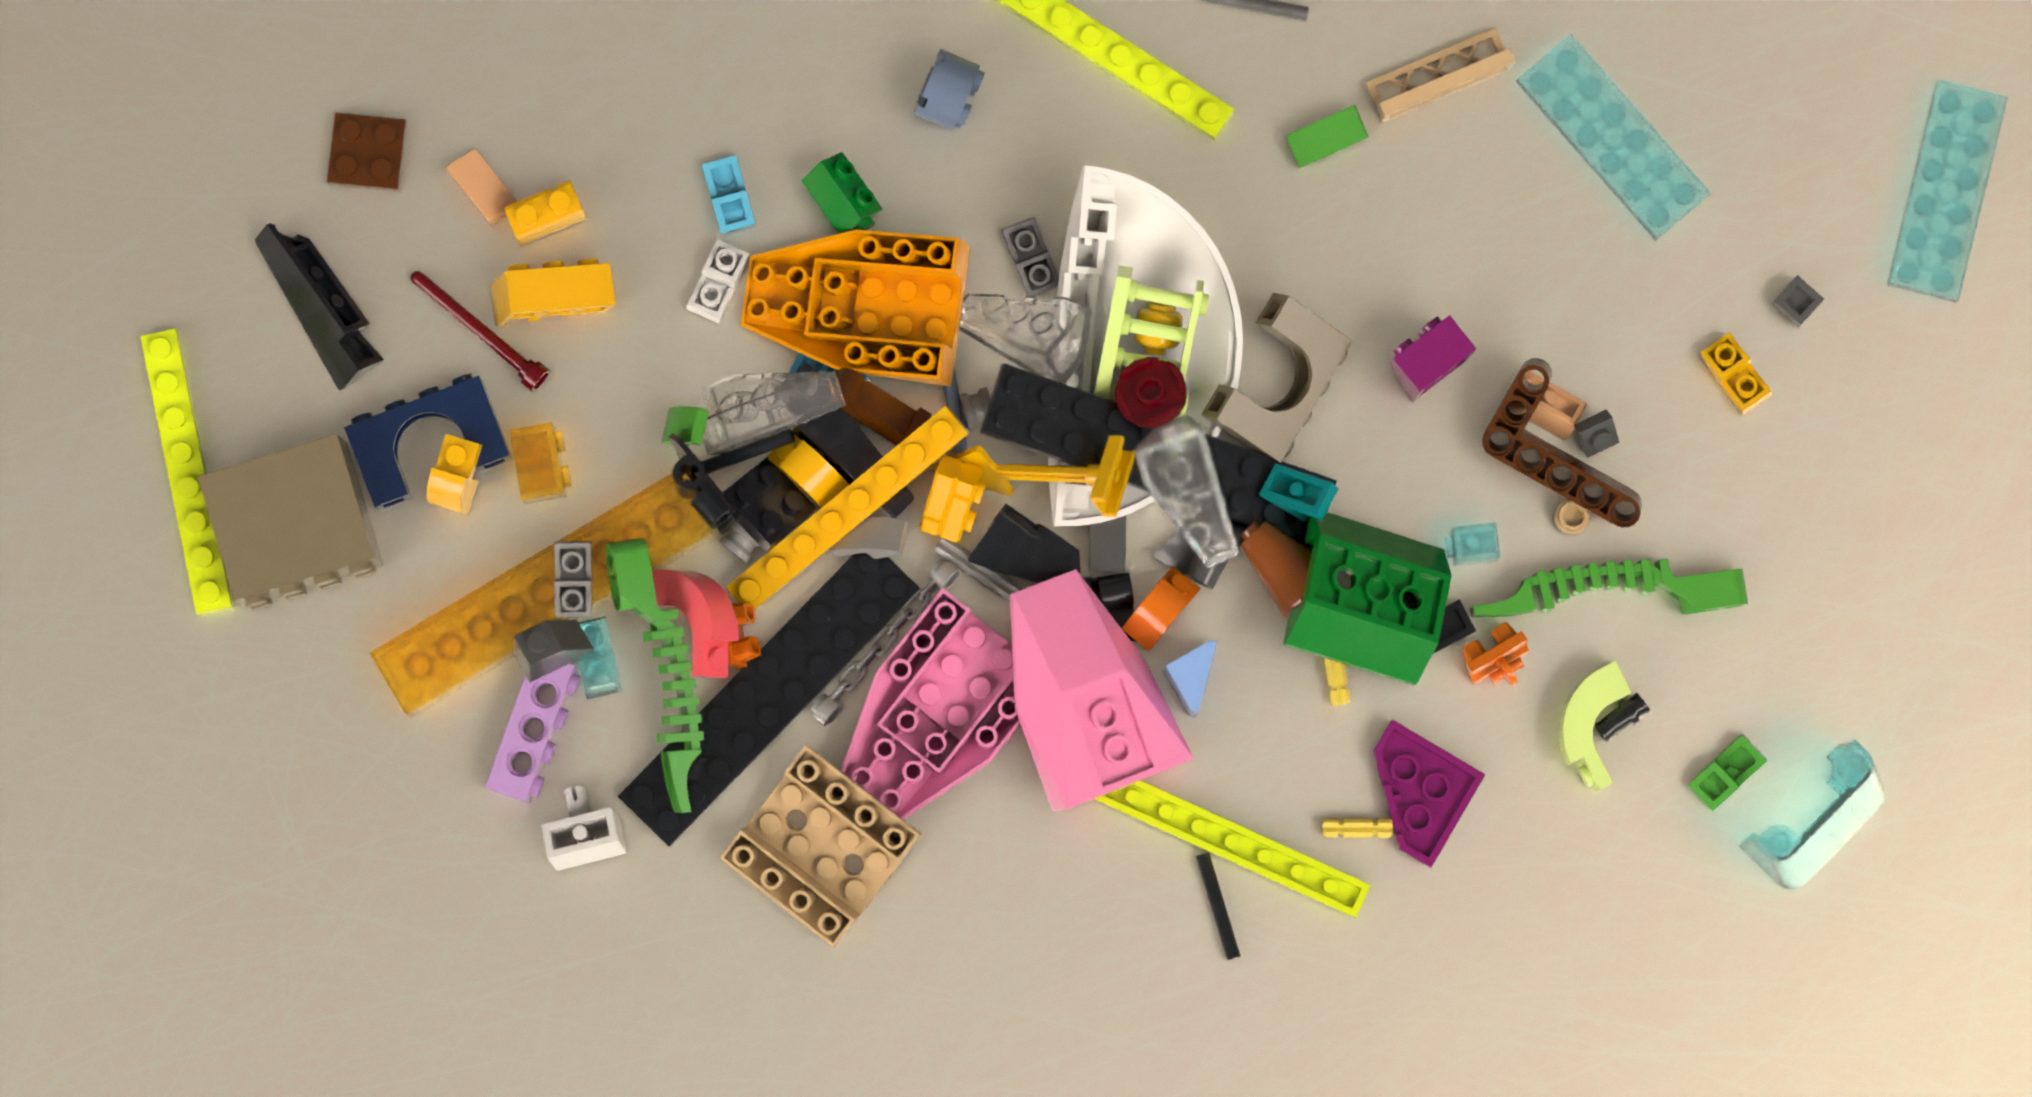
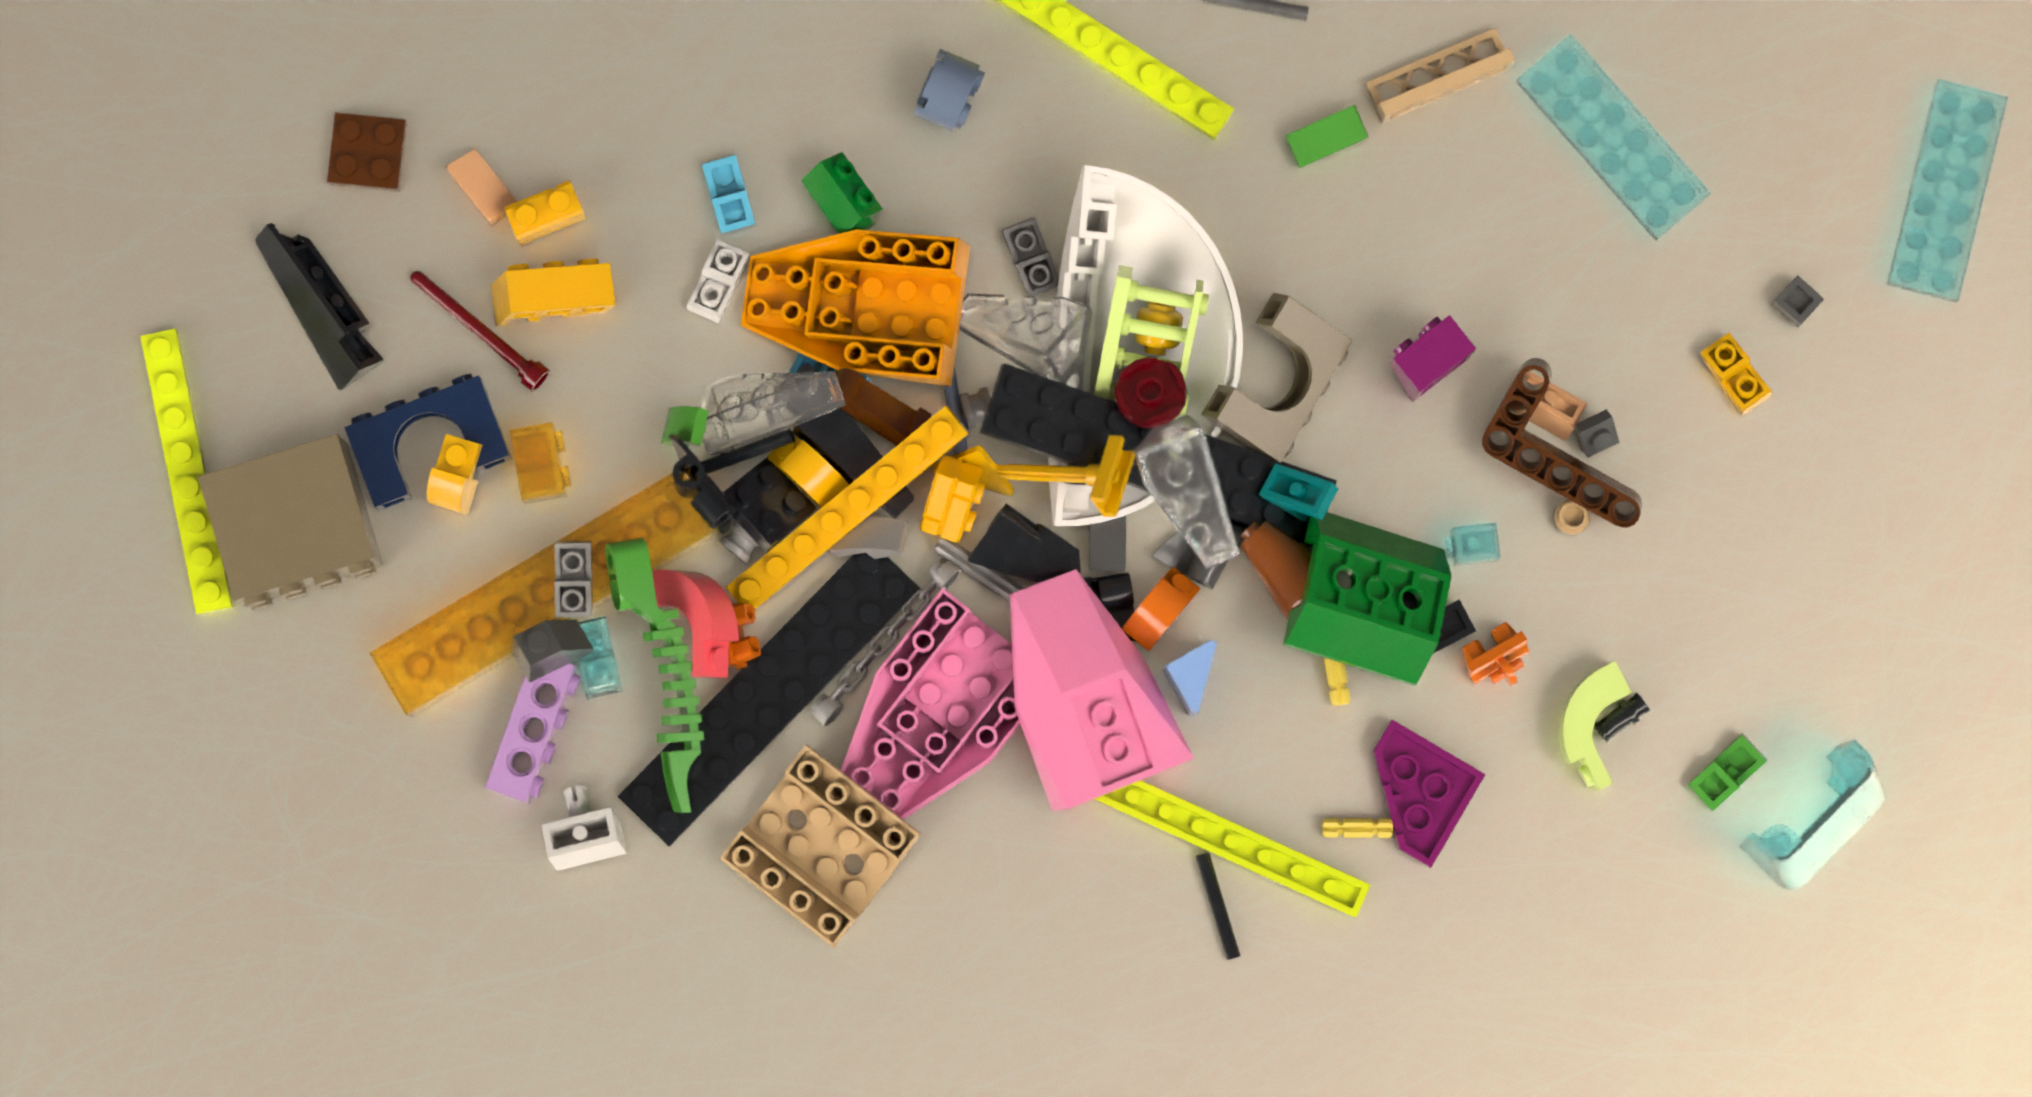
bright green piece [1470,558,1748,618] -> none

